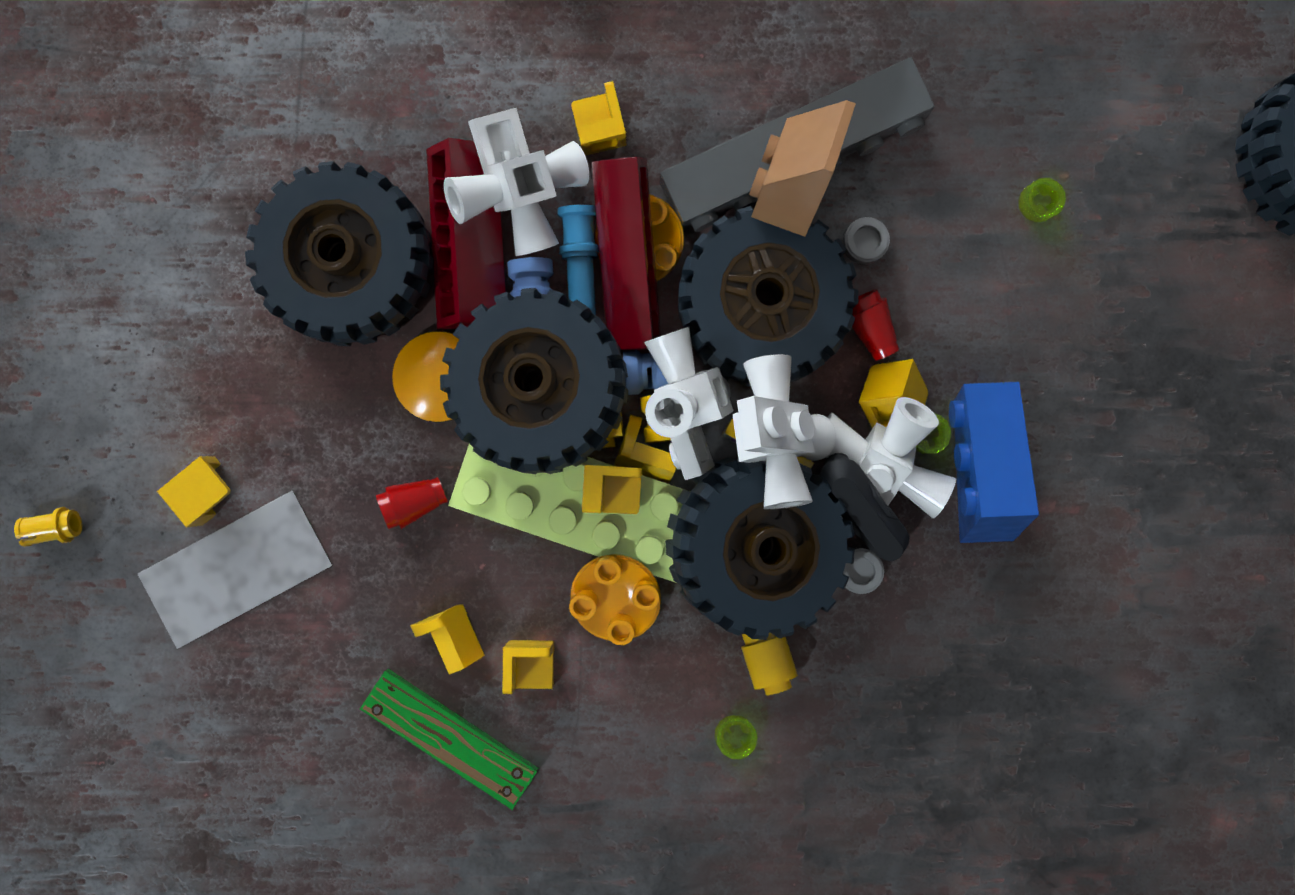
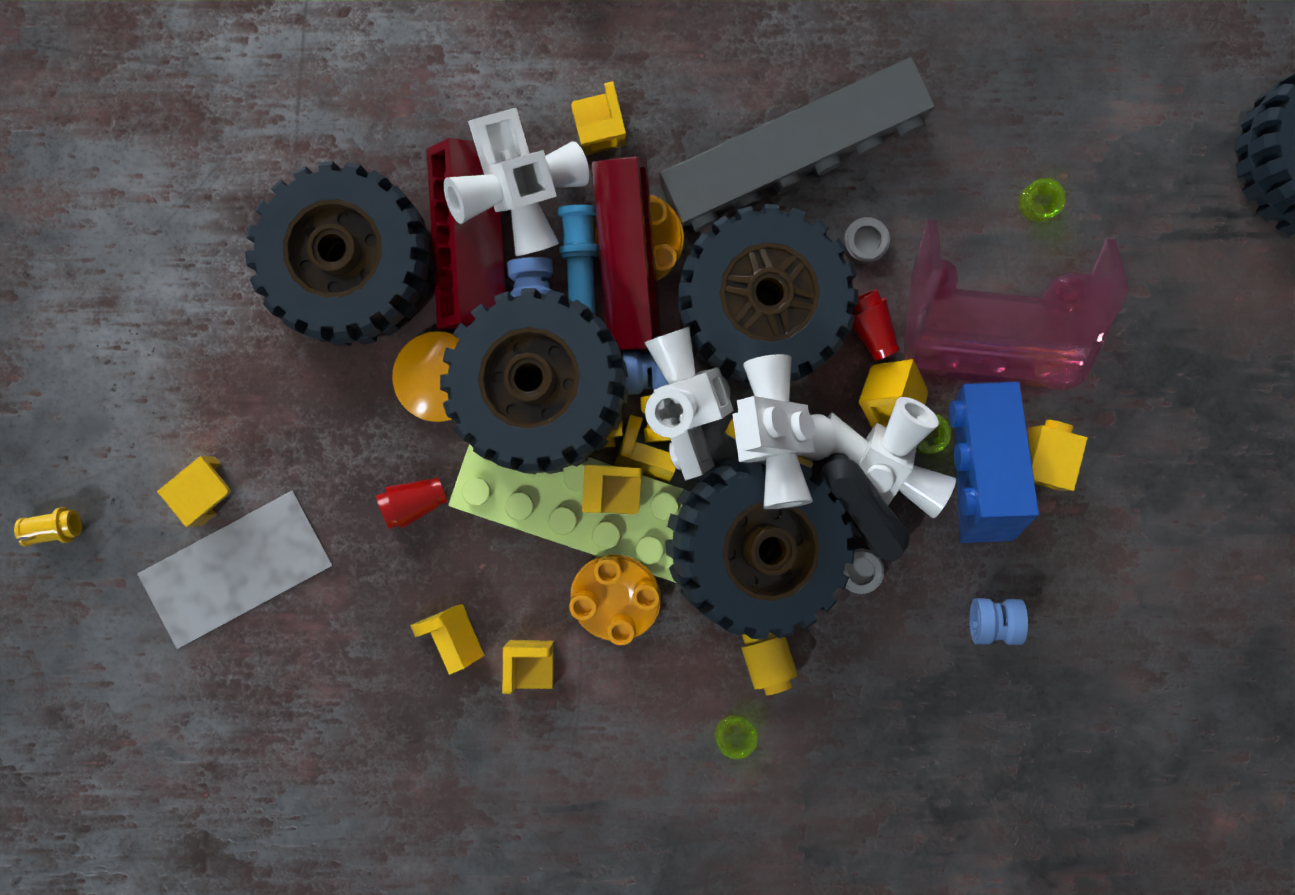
green tile [360,669,539,810] -> none
medium nougat slope [749,100,856,237] -> none
none -> clear pink windscreen [904,219,1129,389]
none -> medium blue wheel [969,598,1028,645]
none -> yellow brick [1027,420,1088,491]

